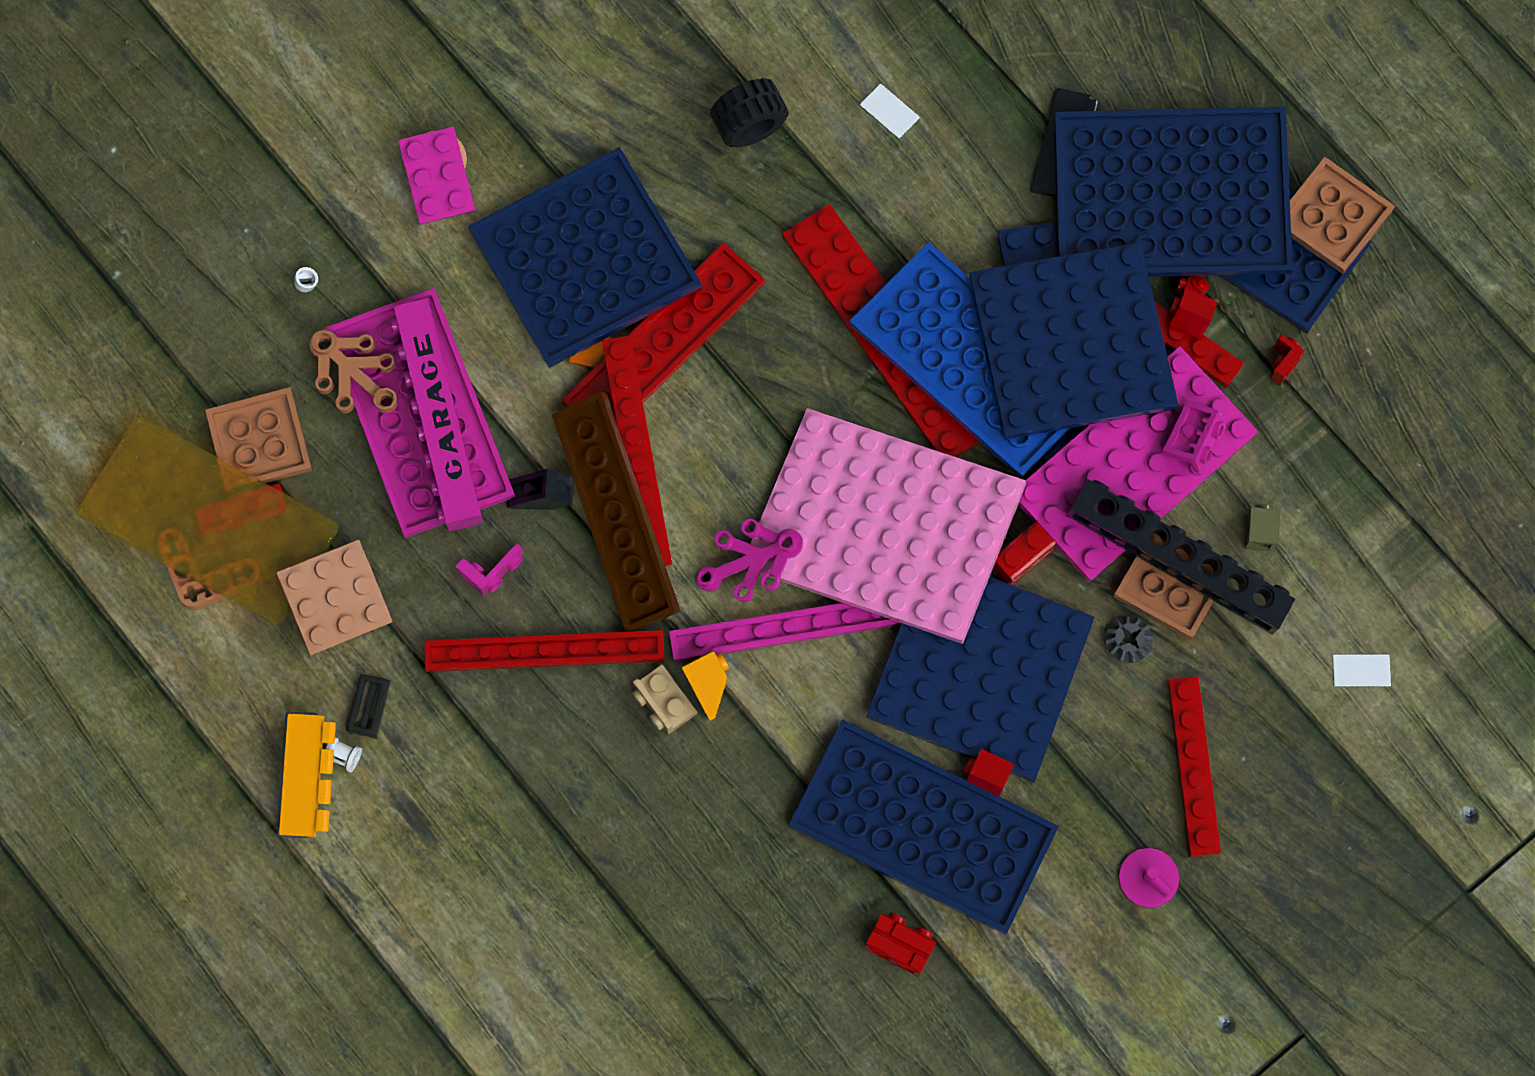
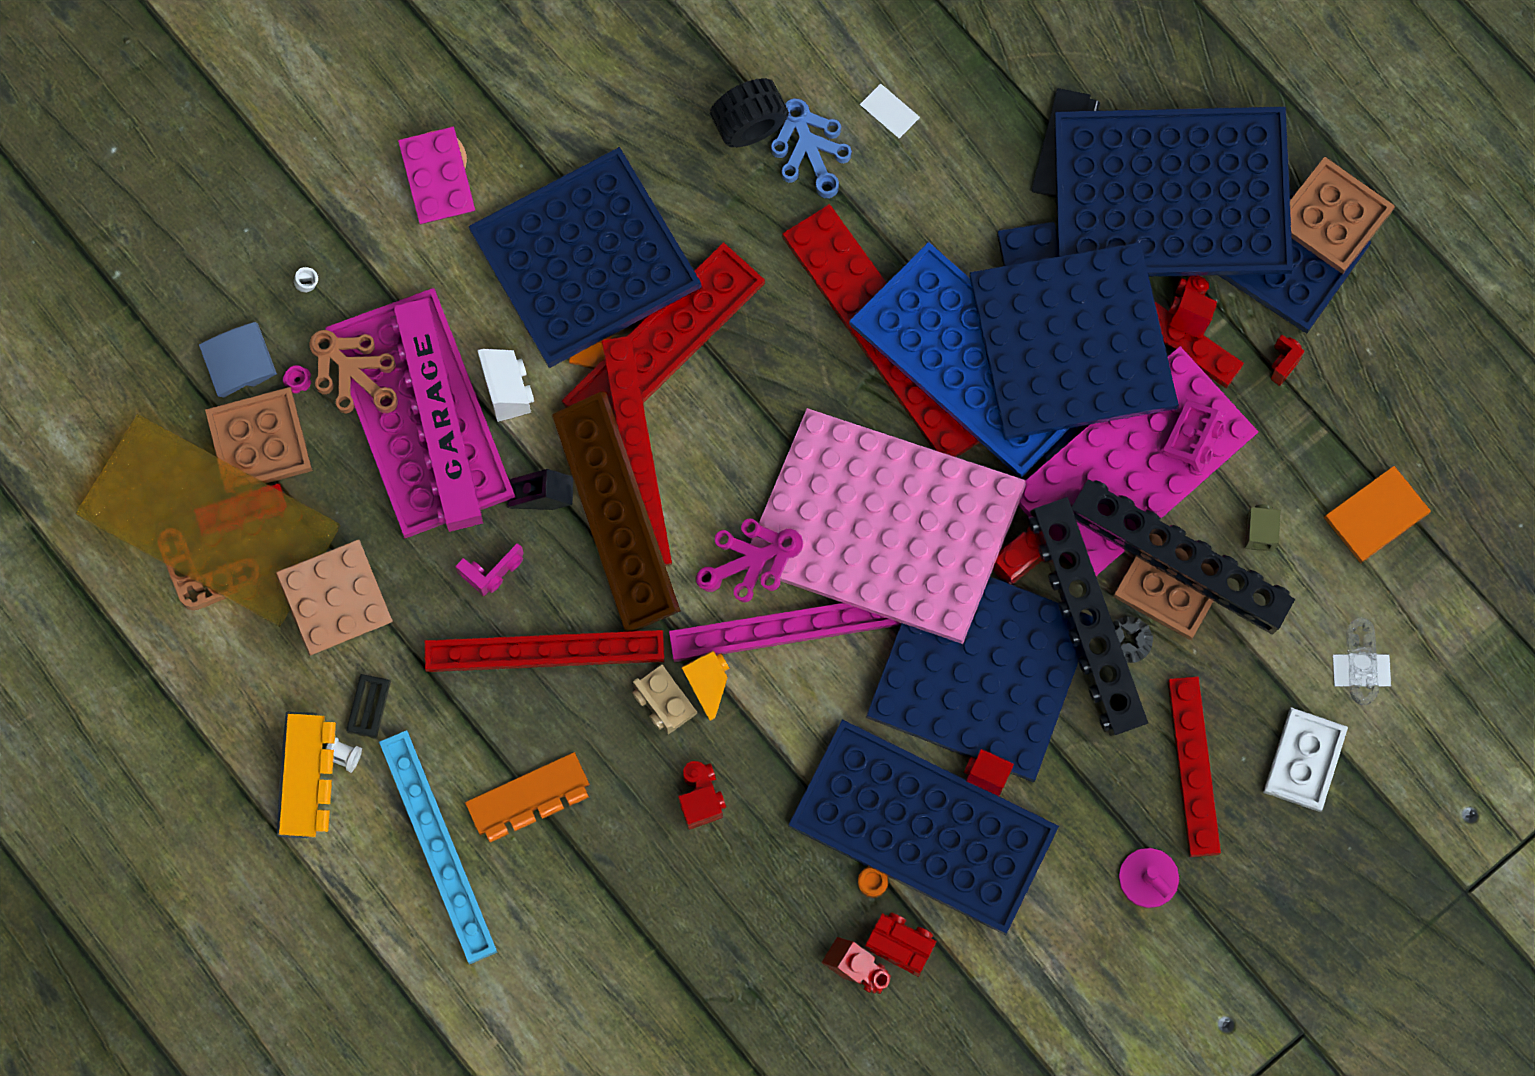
none -> sand blue slope [199,322,277,398]
none -> dark pink plate [283,366,311,393]
none -> medium azure plate [379,730,498,964]
none -> orange windscreen [465,752,590,843]
none -> white slope [478,349,534,422]
none -> red brick [678,761,726,830]
none -> medium blue plant [771,99,852,198]
none -> red brick [821,937,891,994]
none -> orange tile [858,867,888,898]
none -> black brick [1028,497,1149,736]
none -> white tile [1263,708,1348,812]
none -> orange tile [1324,466,1431,563]
none -> clear beam [1346,618,1379,705]

